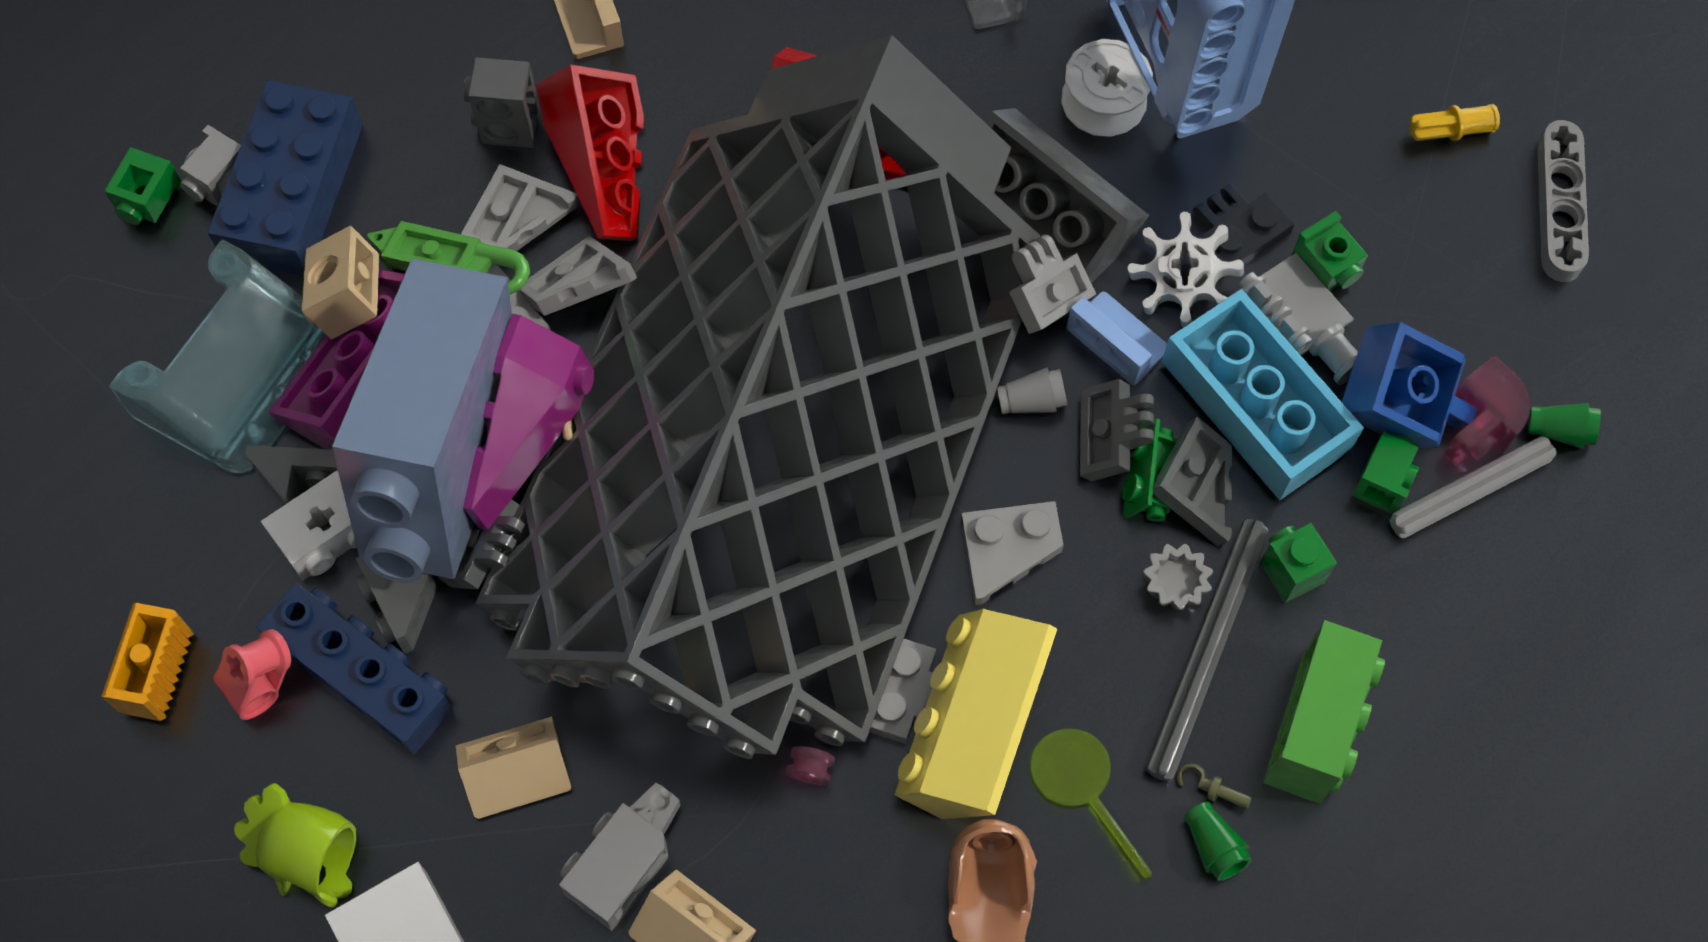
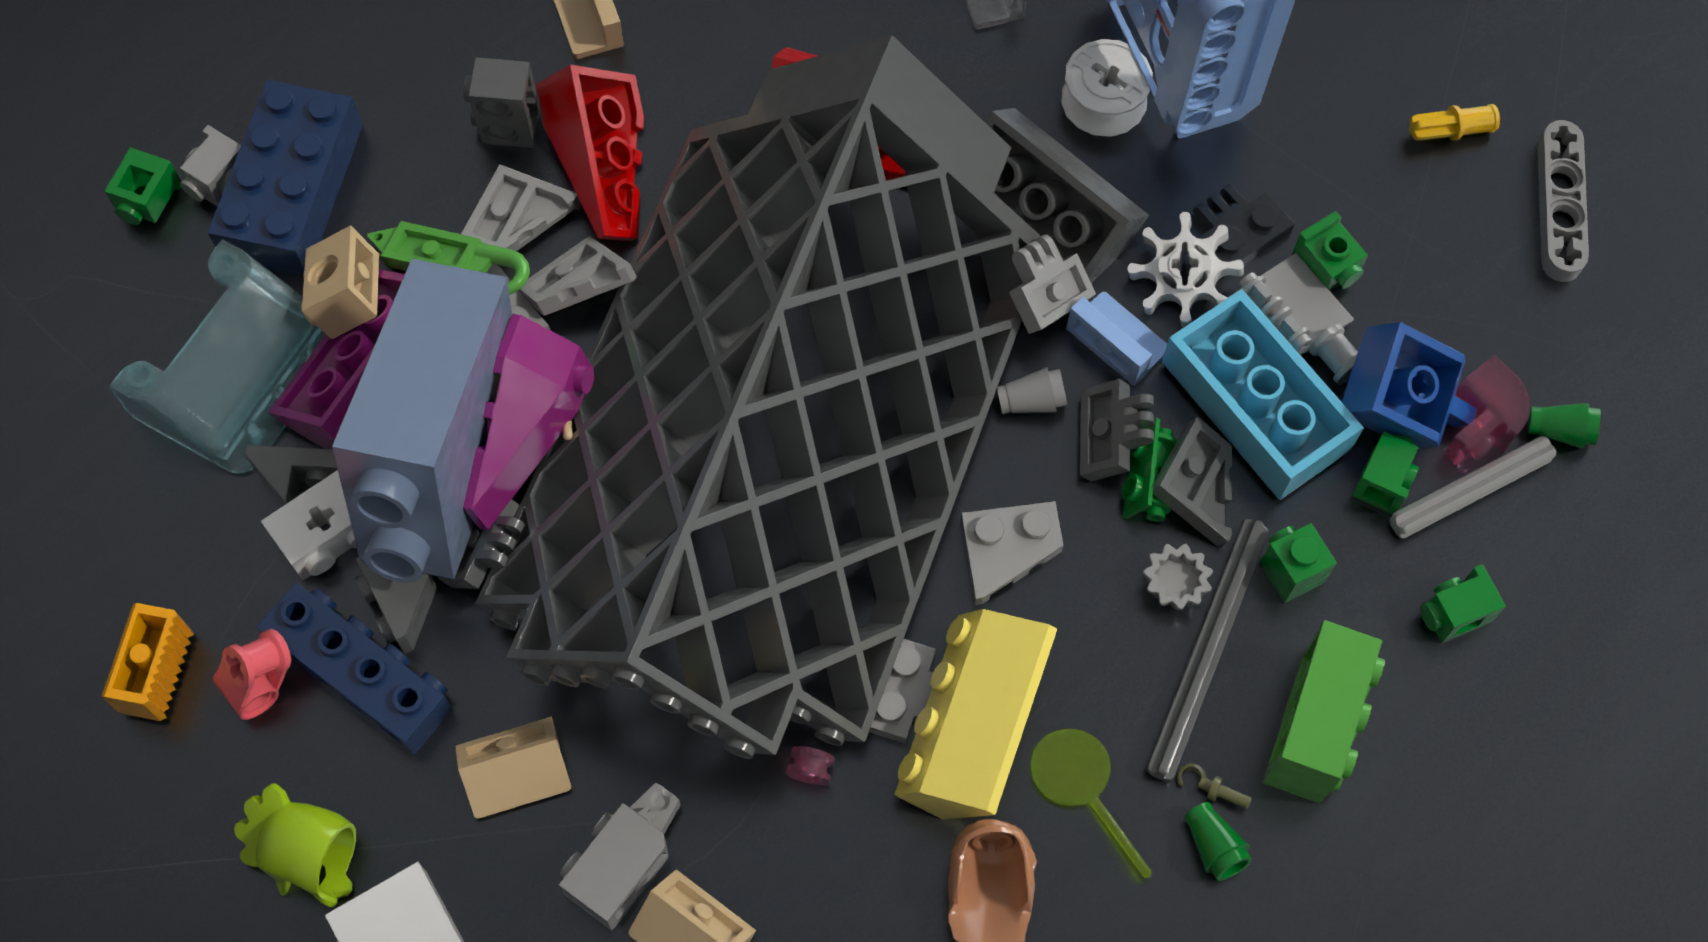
none -> green brick [1420,564,1506,643]

